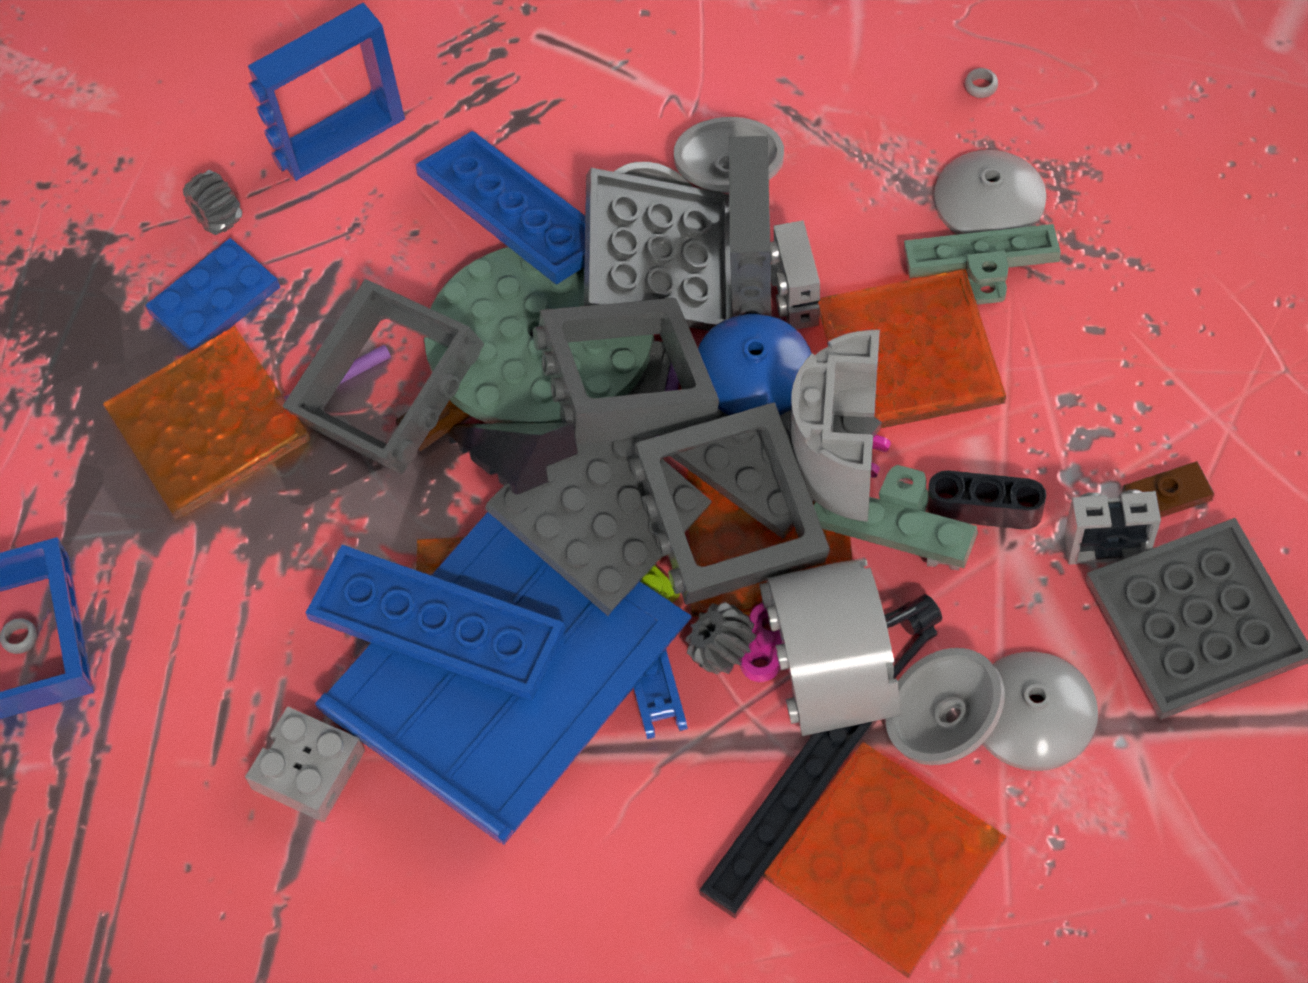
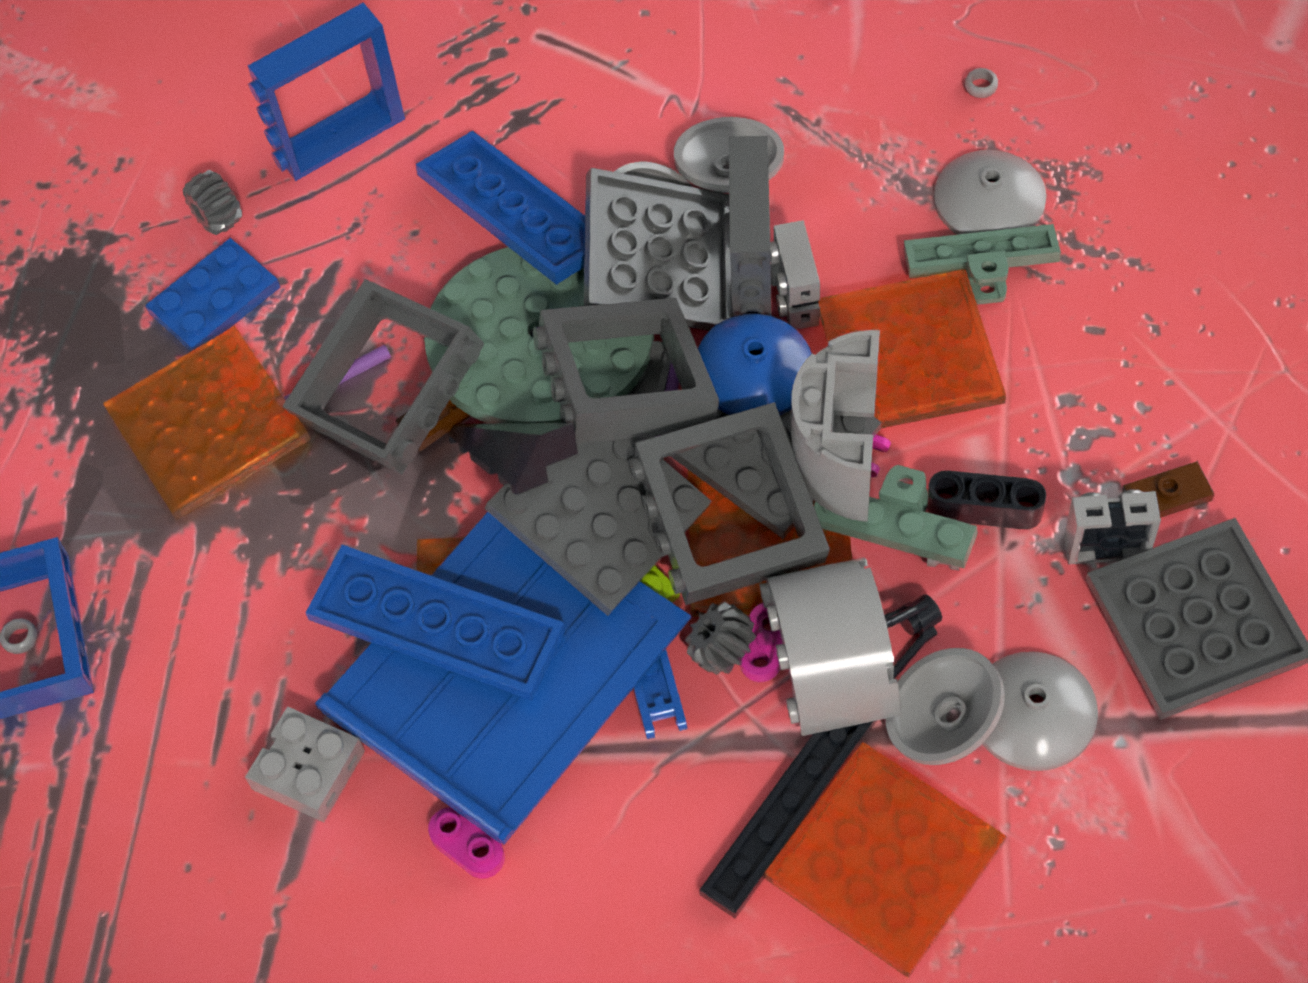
none -> dark pink plate [428,807,505,879]

